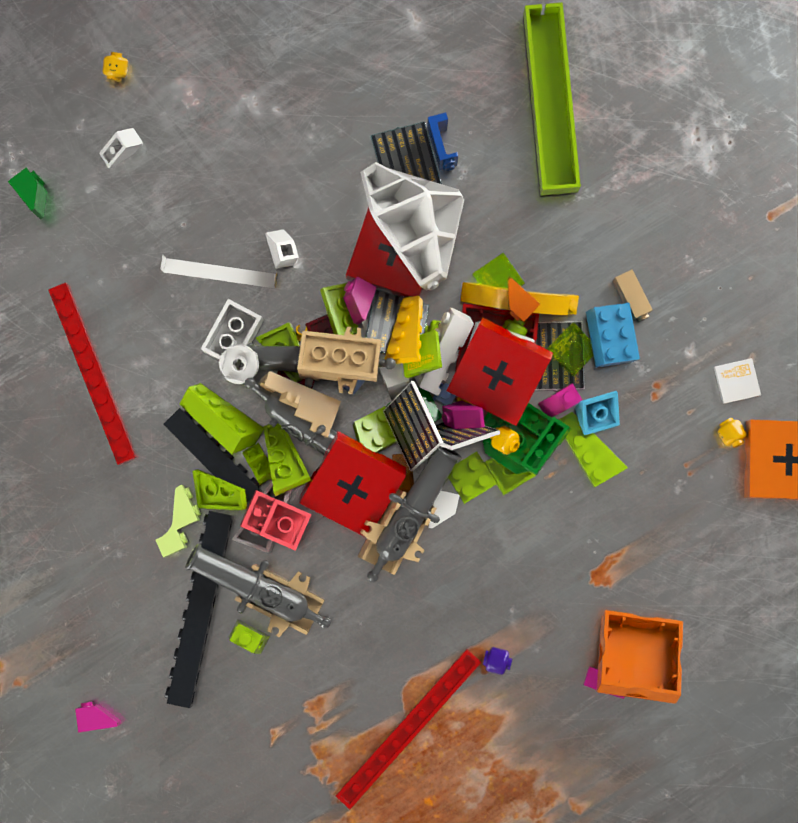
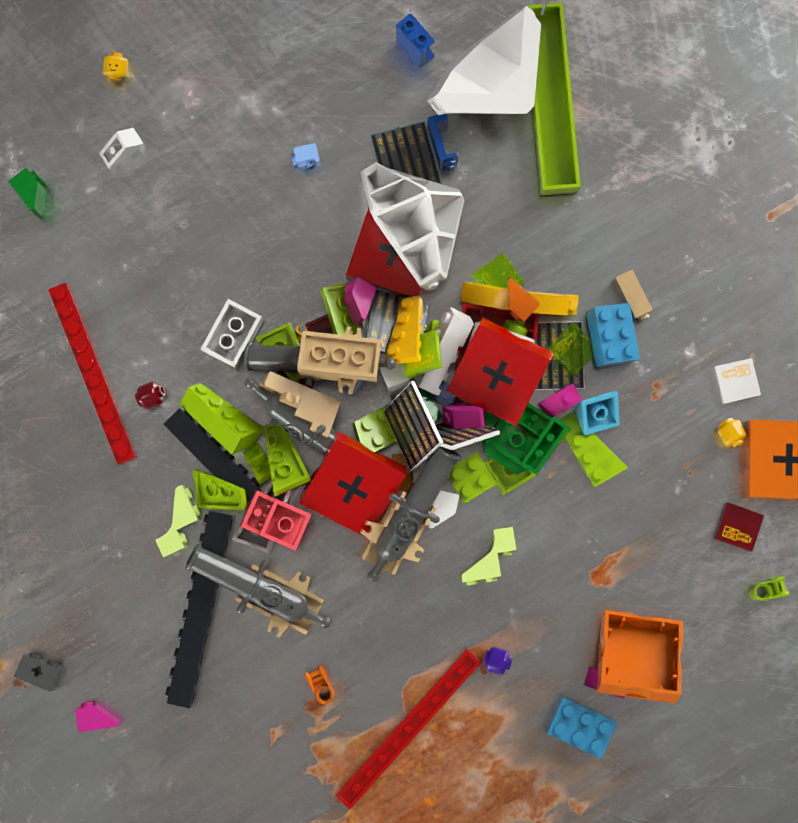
white sticker [160,255,278,289] -> none
white plate [219,345,259,384] -> none
lime torso [229,619,270,654] -> none
white slope [265,229,299,269] -> none
yellow head [490,426,520,455] -> none
none -> dark grey brick [14,652,63,692]
none -> dark red head [135,381,165,409]
none -> light blue brick [291,143,320,168]
none -> orange piece [304,664,335,704]
none -> blue panel [396,13,435,68]
none -> white panel [427,6,541,115]
none -> yellowish green arch [461,527,517,585]
none -> dark azure brick [545,695,618,759]
none -> dark red tile [714,502,764,552]
none -> lime piece [749,575,790,601]

